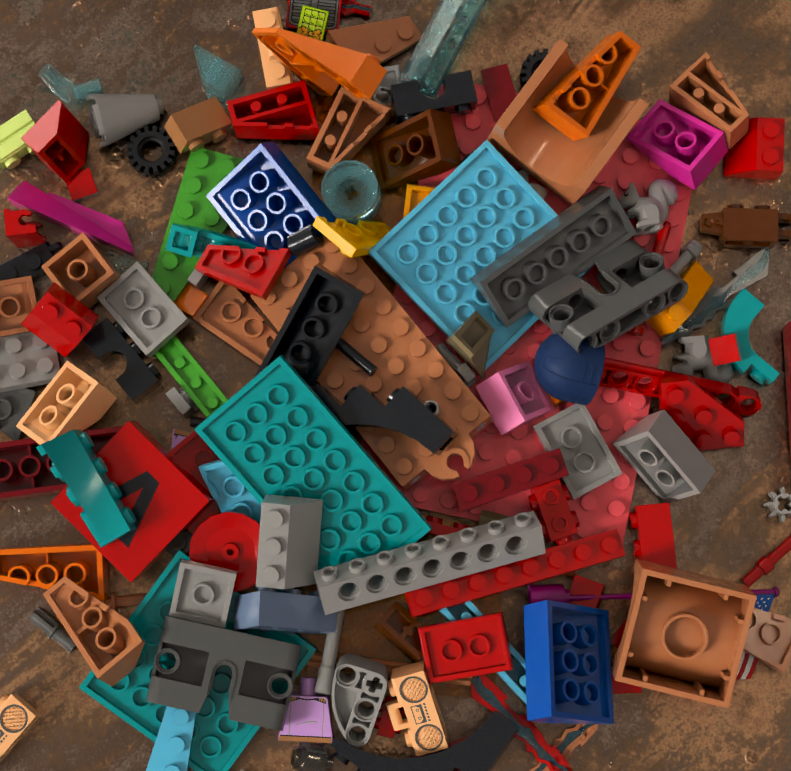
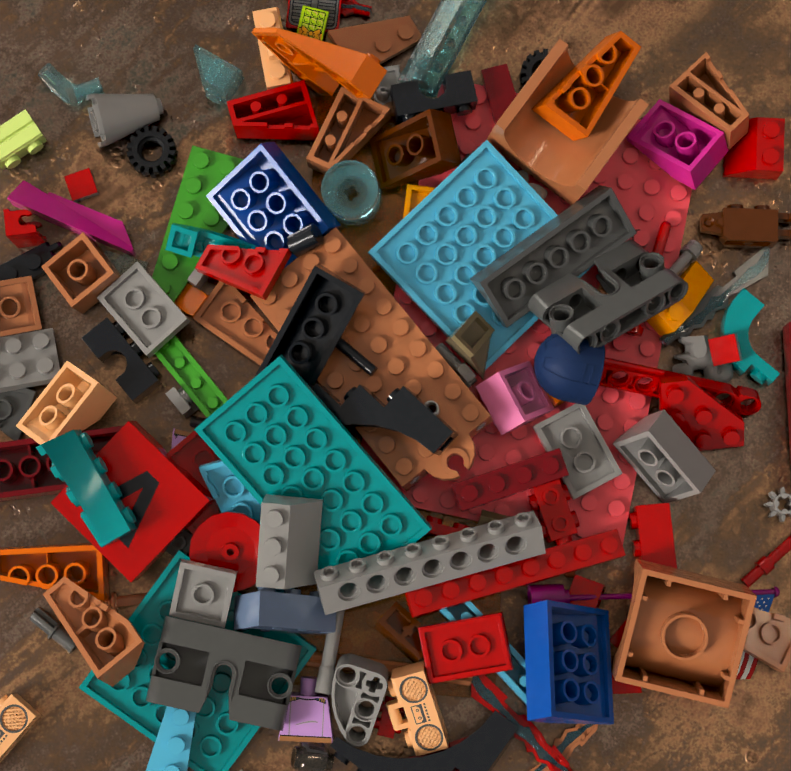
red slope [21,100,89,183] -> none
red slope [21,282,98,357] -> none
medium nougat brick [165,96,232,154] -> none
yellow wing [313,216,392,258] -> none
light grey animal [619,179,678,236] -> none

